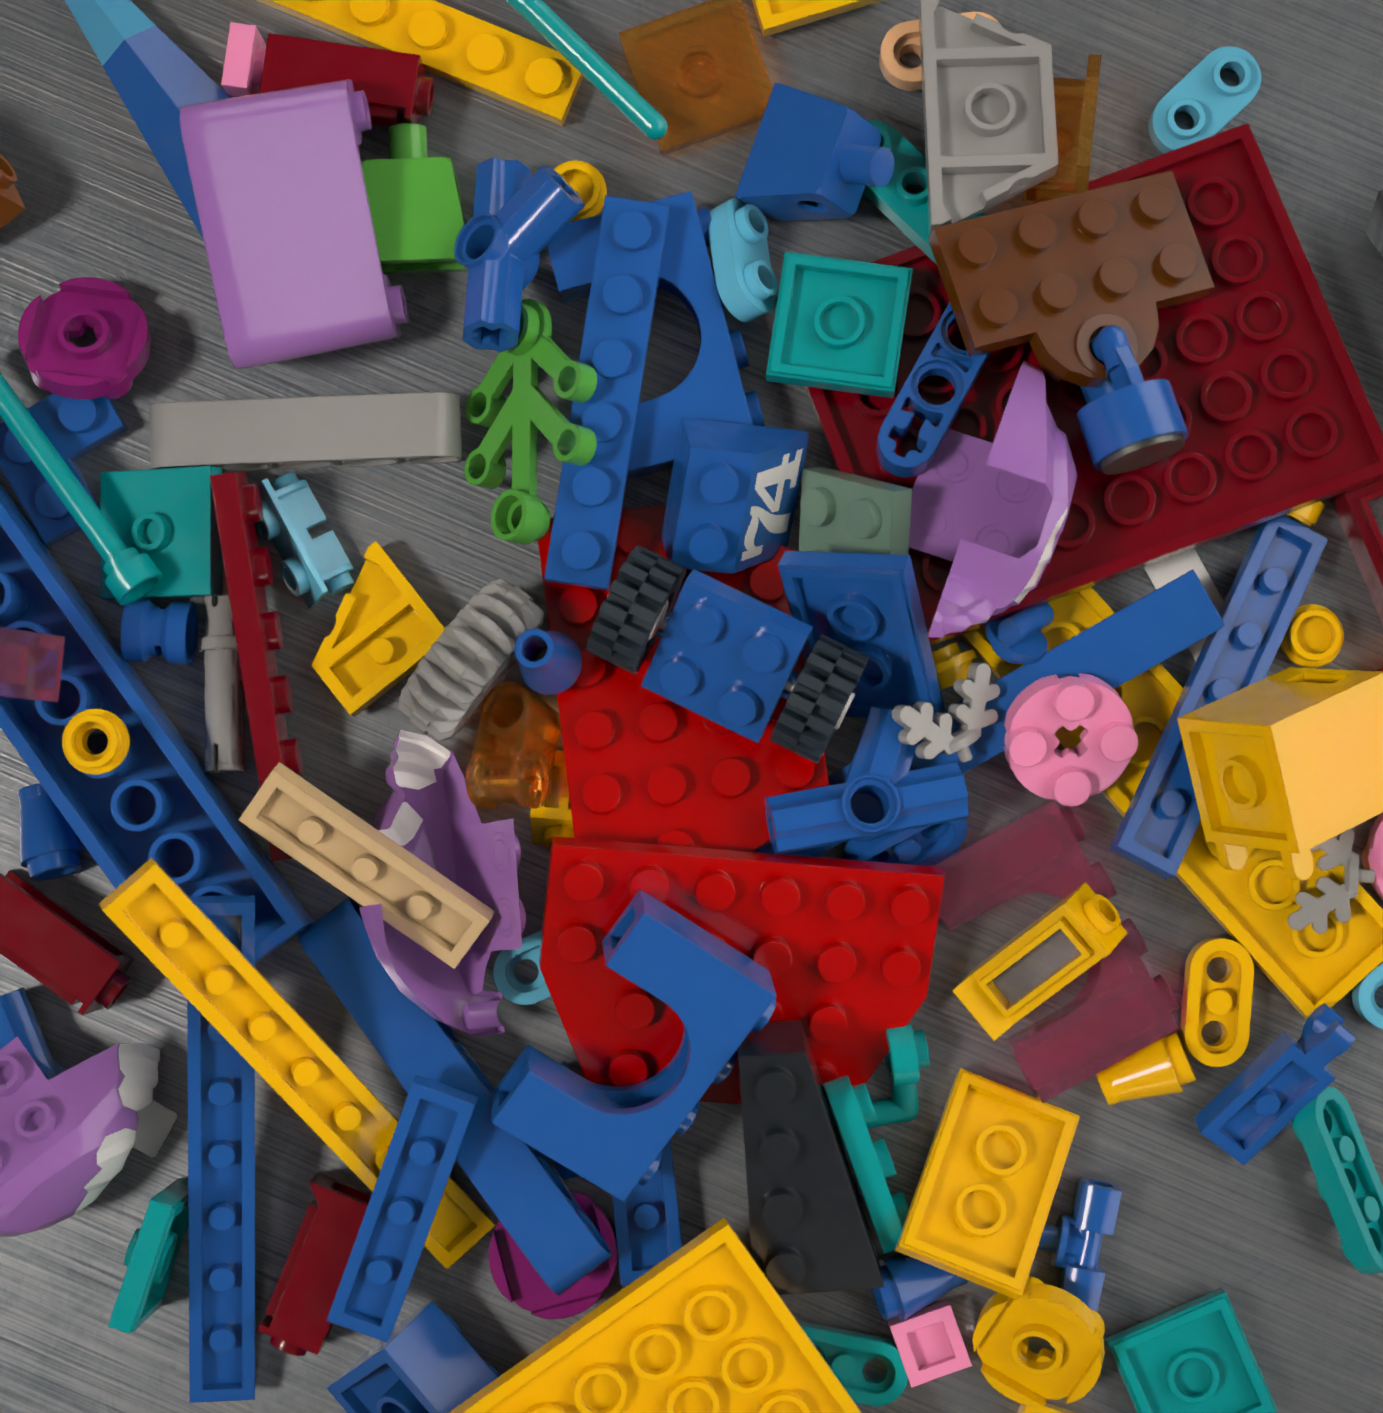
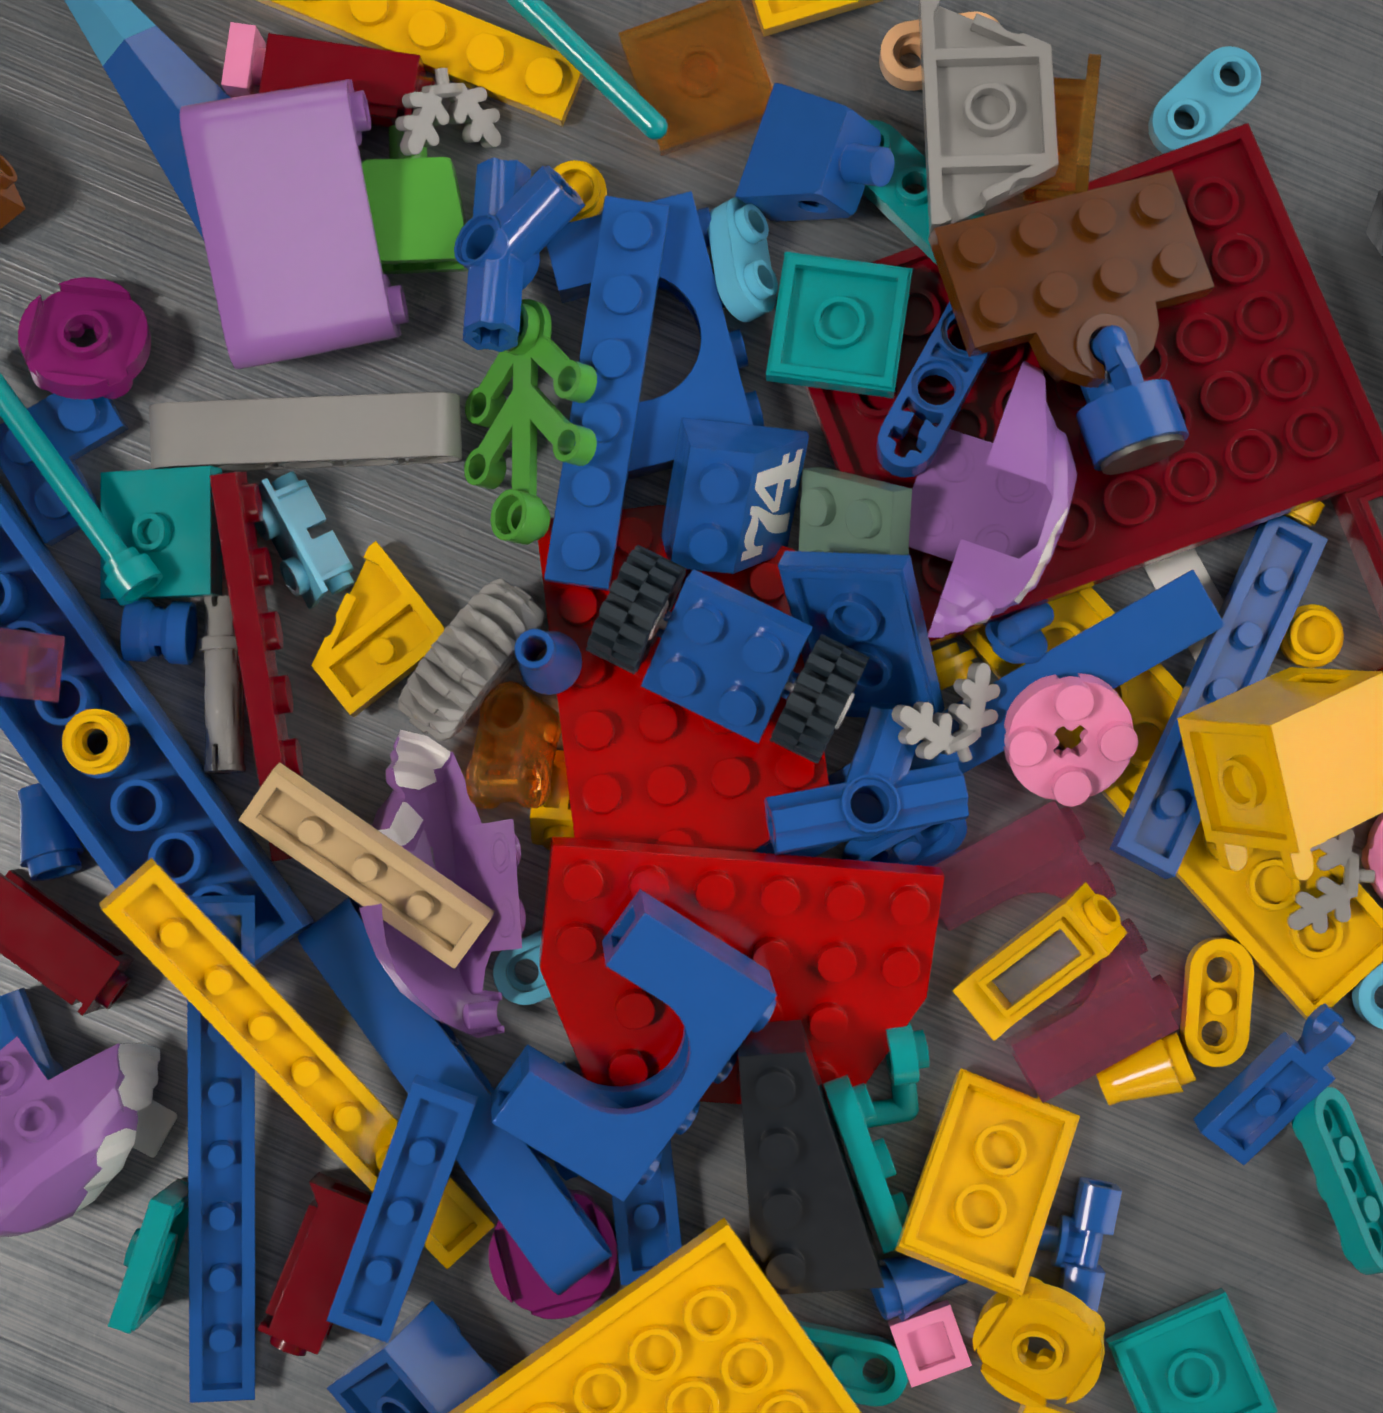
none -> light grey animal [395,68,501,156]

